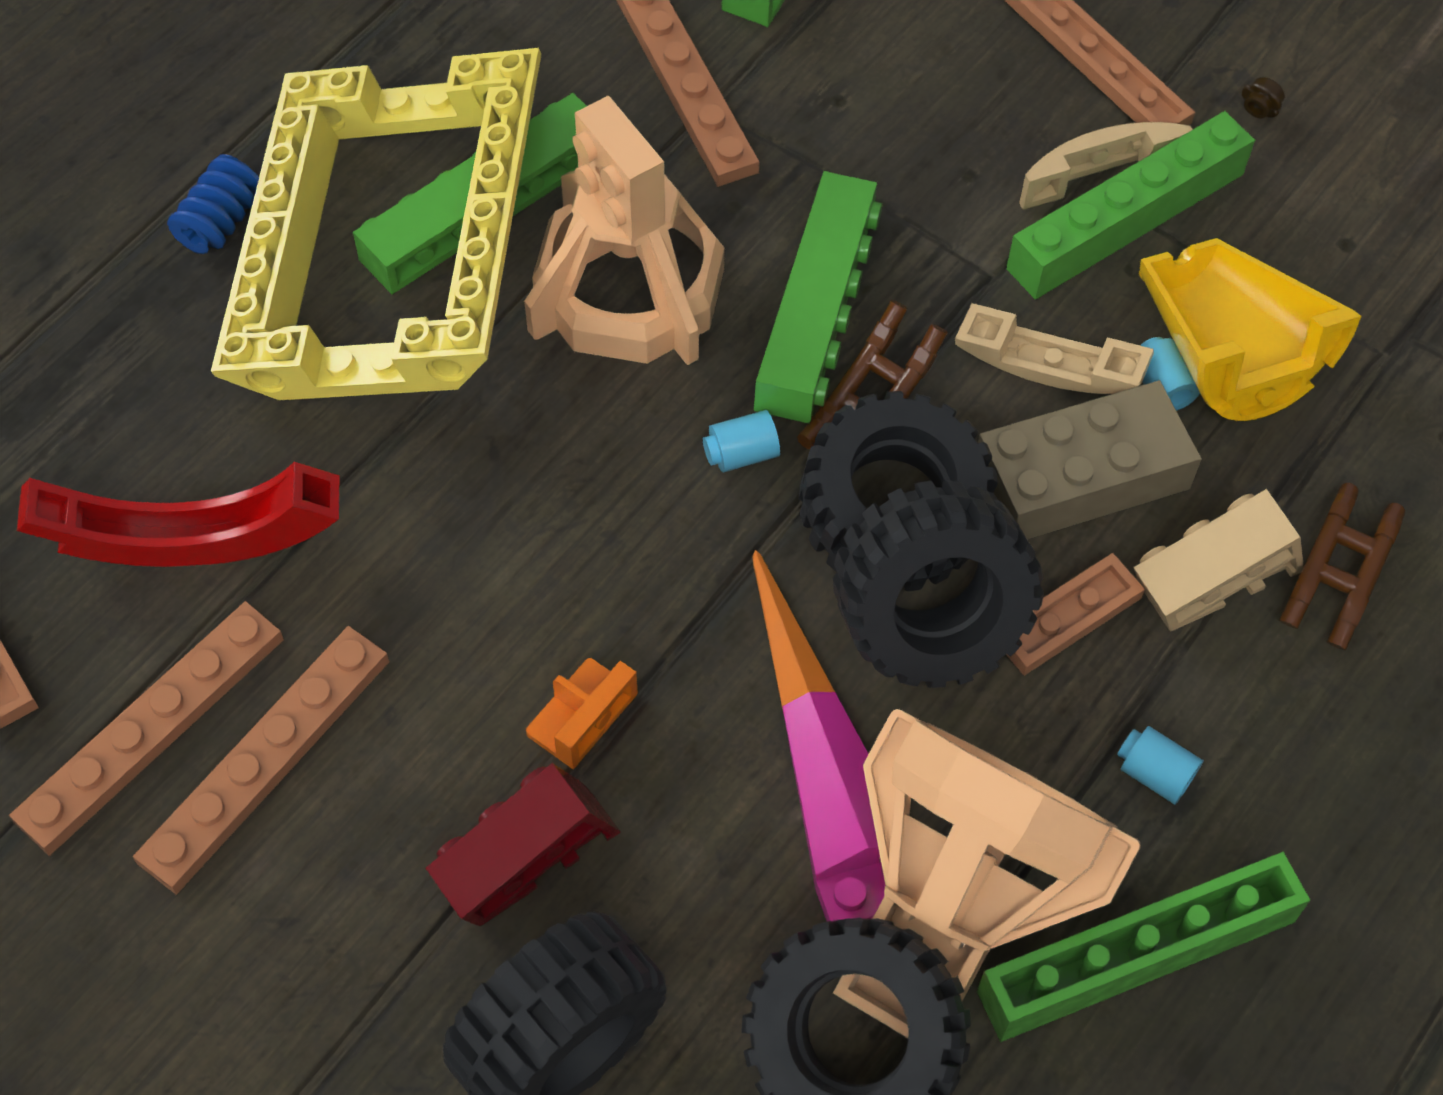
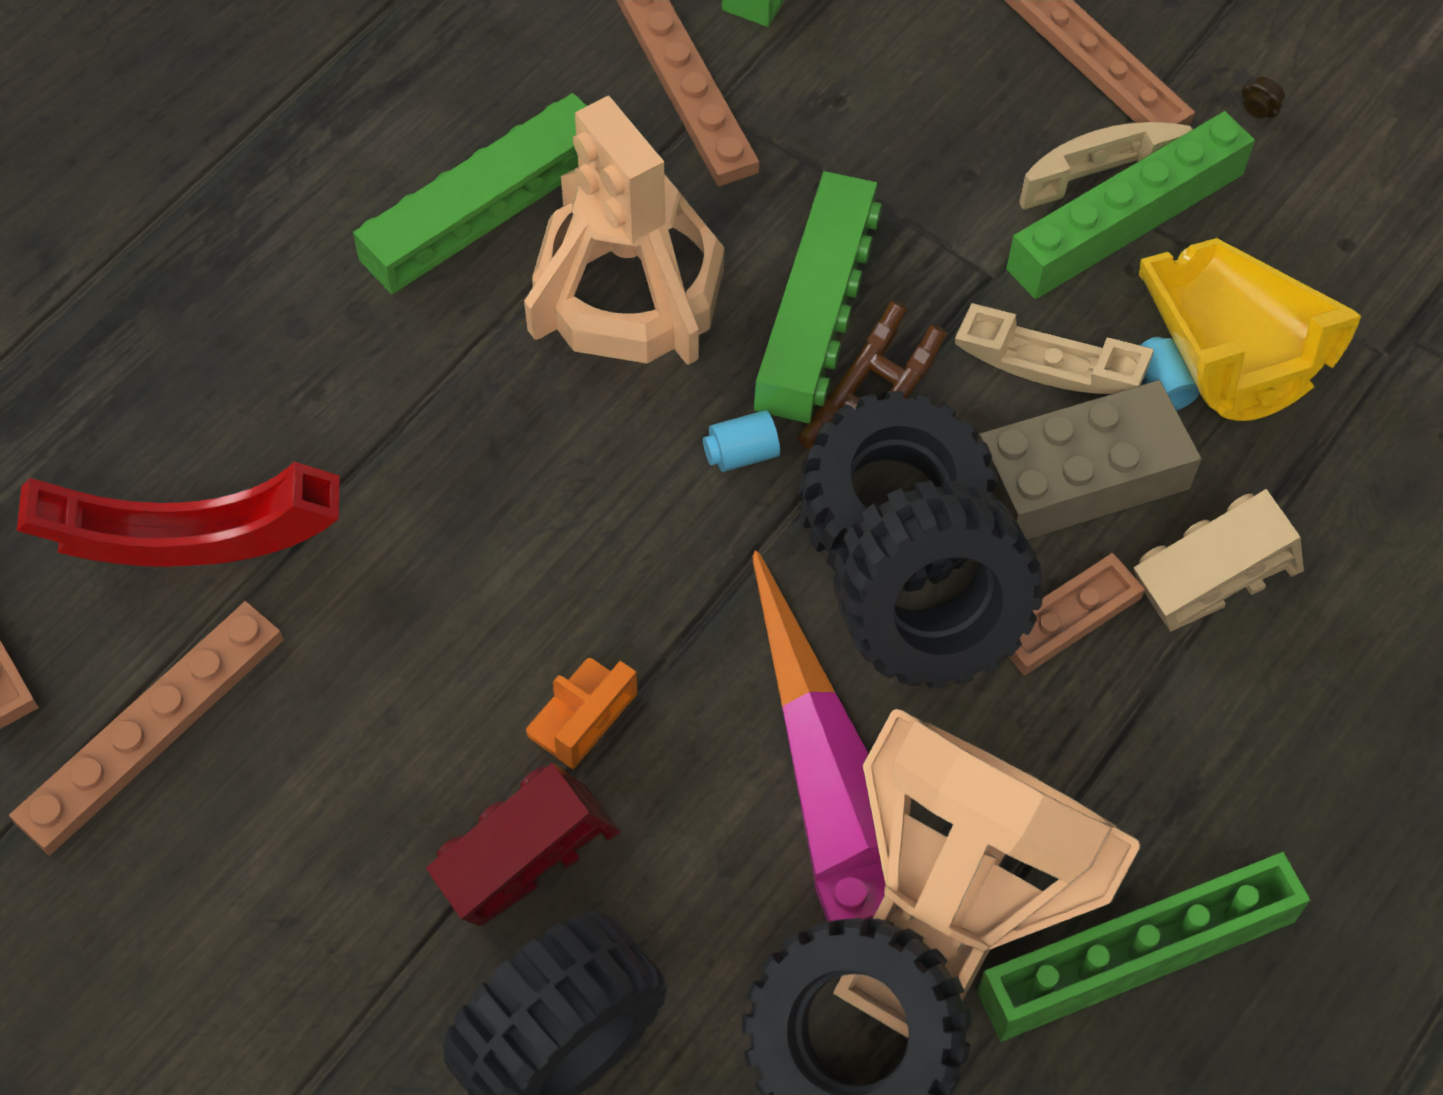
nougat plate [132,626,389,895] -> none
blue piece [167,154,259,254] -> none
light yellow slope [211,48,541,400] -> none
medium azure brick [1117,726,1204,805] -> none
reddish brown piece [1279,483,1405,650] -> none

